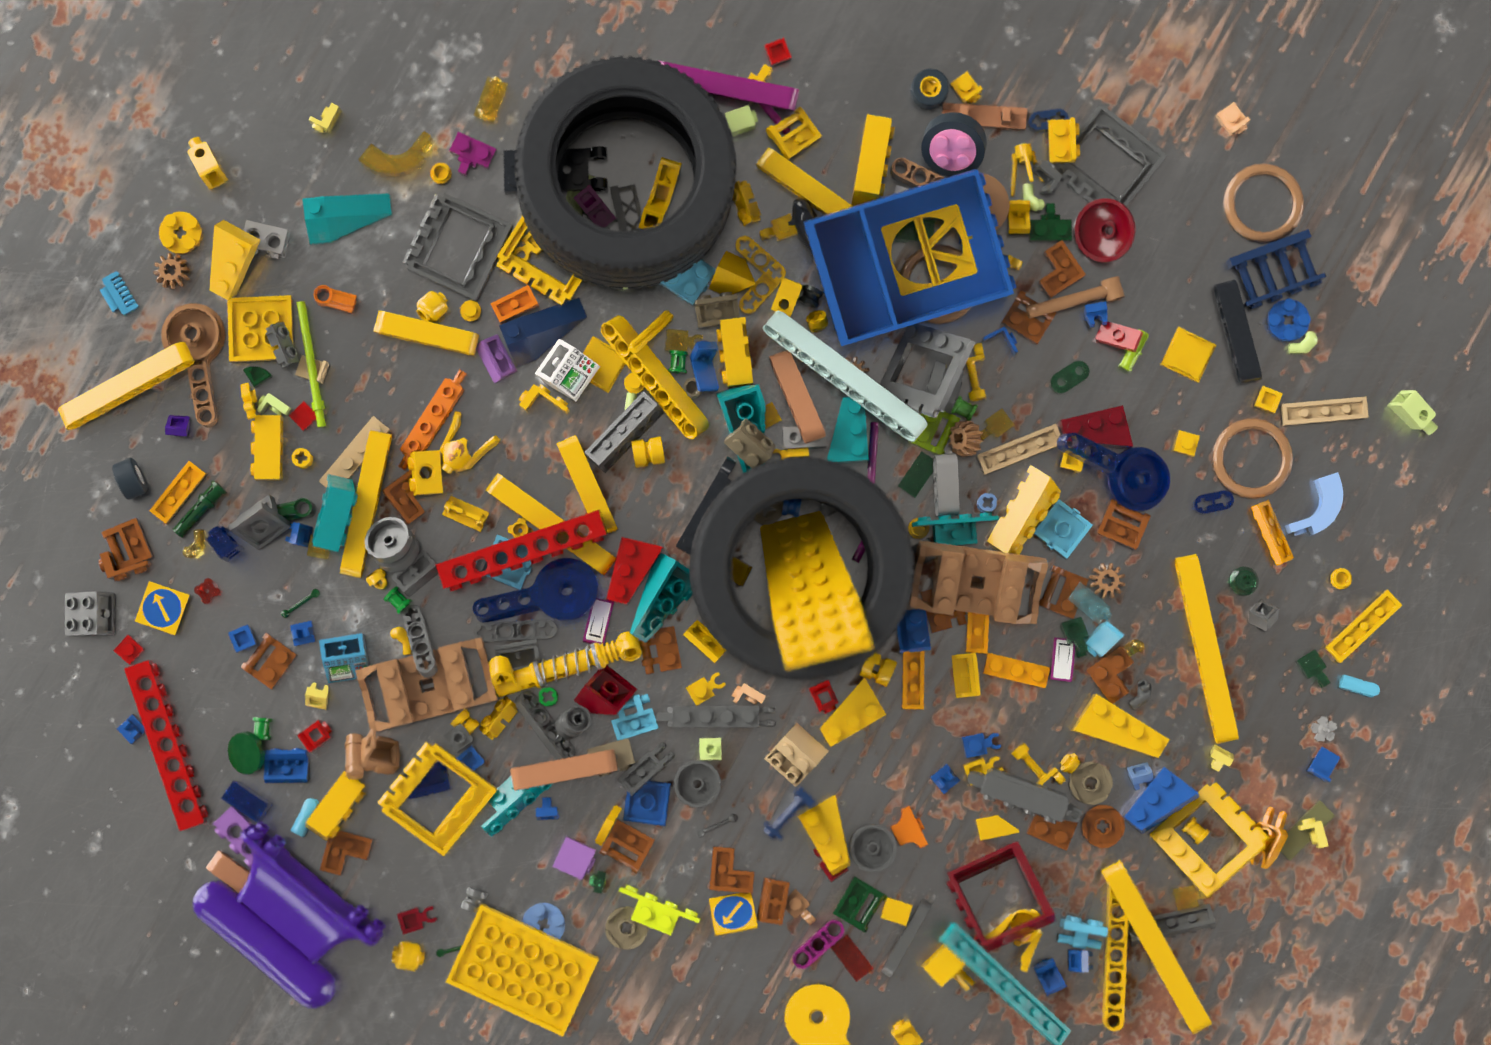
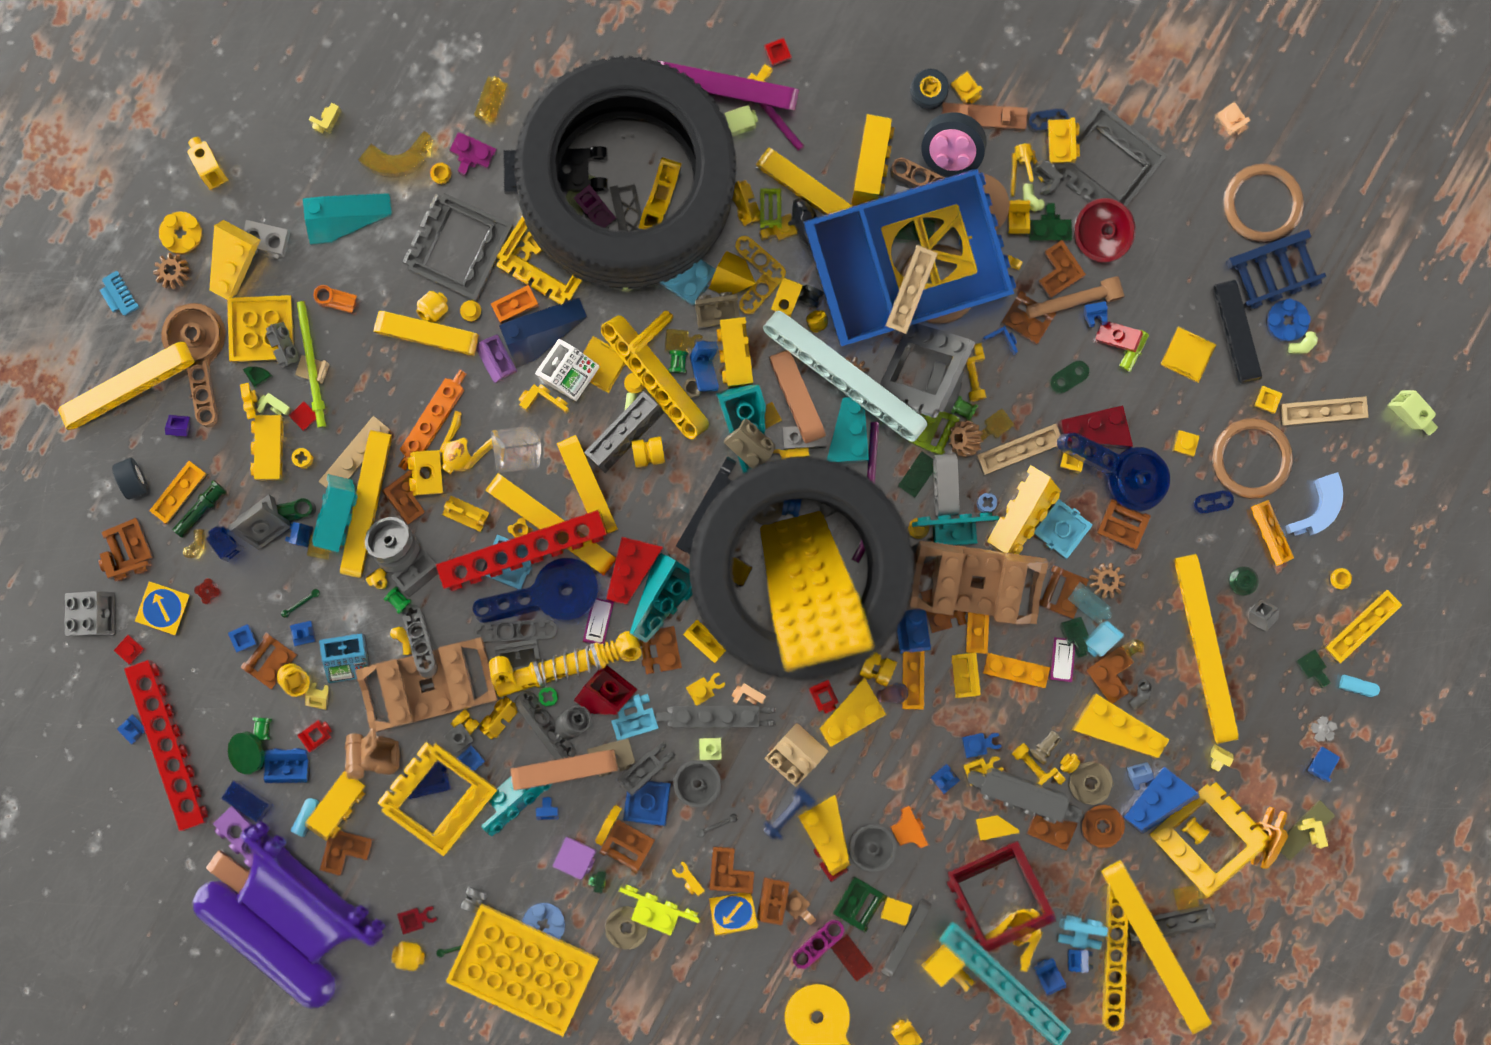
yellow plate [766,107,822,160] -> none
none -> yellow wheel [277,663,310,697]
none -> clear slope [491,426,542,473]
none -> yellow plate [672,861,705,896]
none -> lime tile [760,188,782,228]
none -> cone [876,682,908,704]
none -> tan plate [886,245,938,334]
none -> dark tan pin [1029,731,1062,765]

